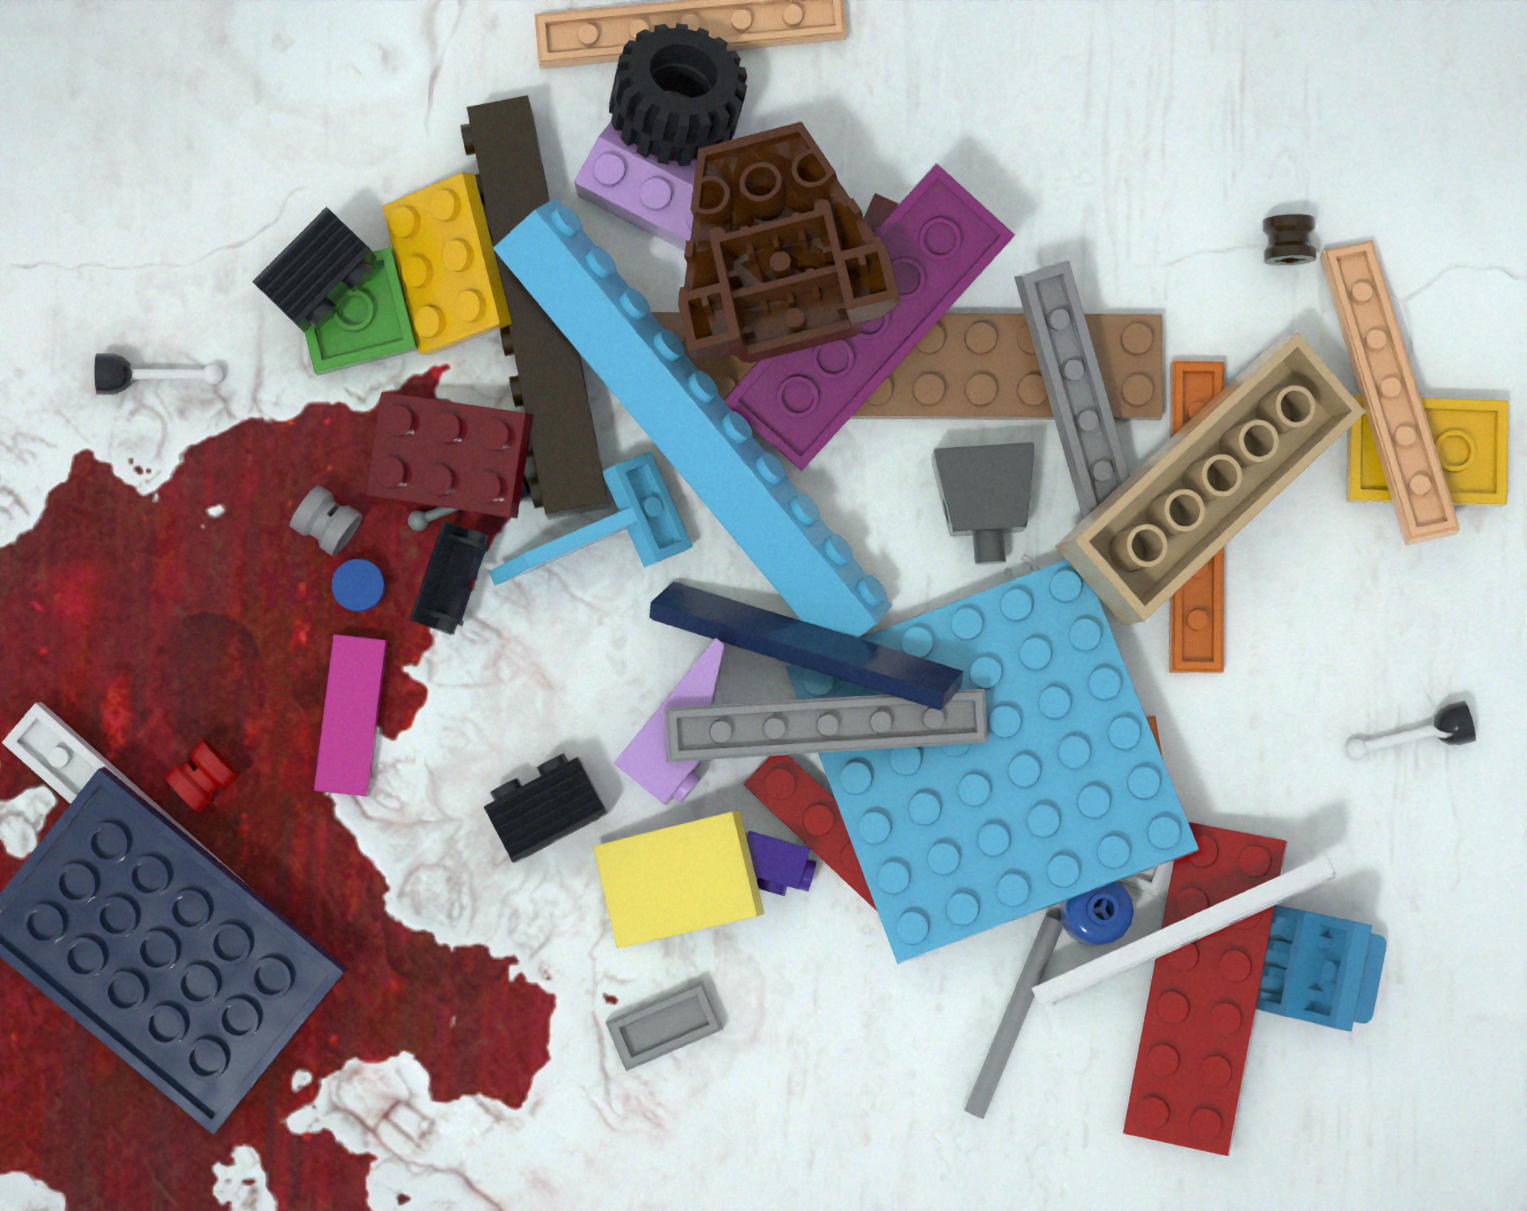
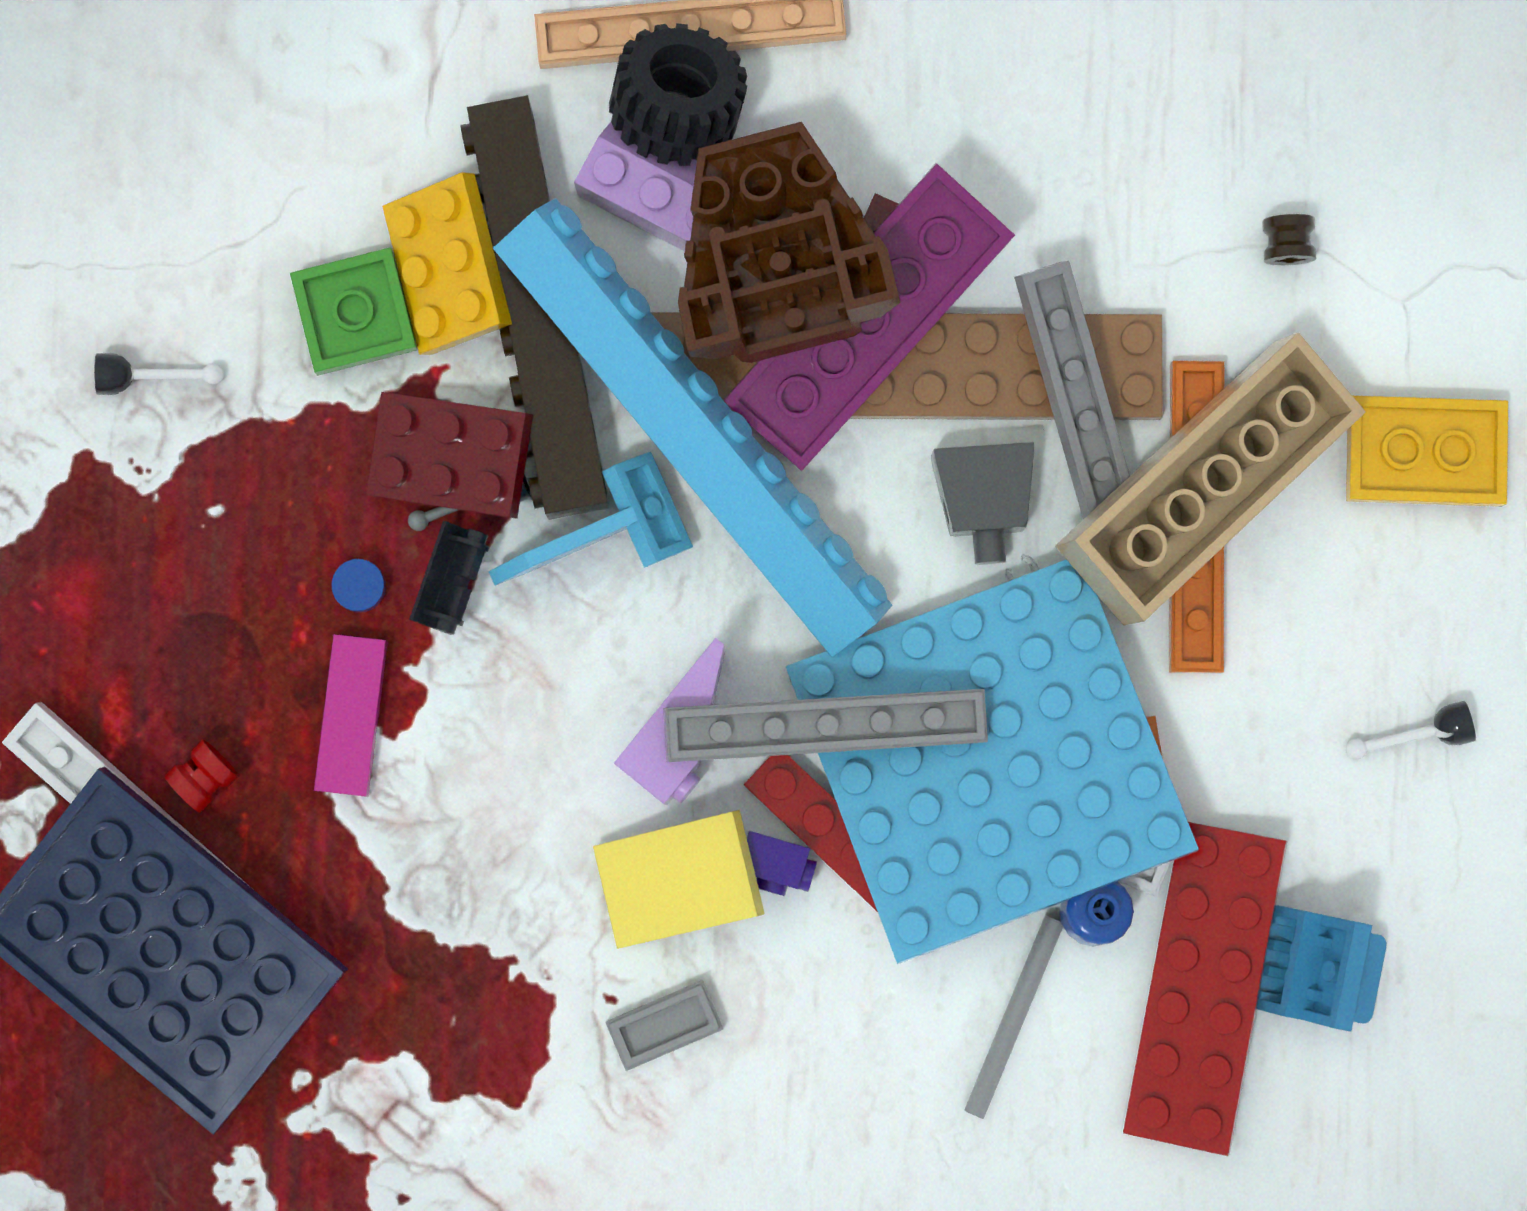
black brick [252,207,377,332] -> none
light grey wheel [289,485,363,557] -> none
black brick [484,753,609,863] -> none
dark blue tile [649,581,964,710] -> none
white tile [1031,855,1337,1007] -> none
light nougat tile [1319,240,1460,546] -> none

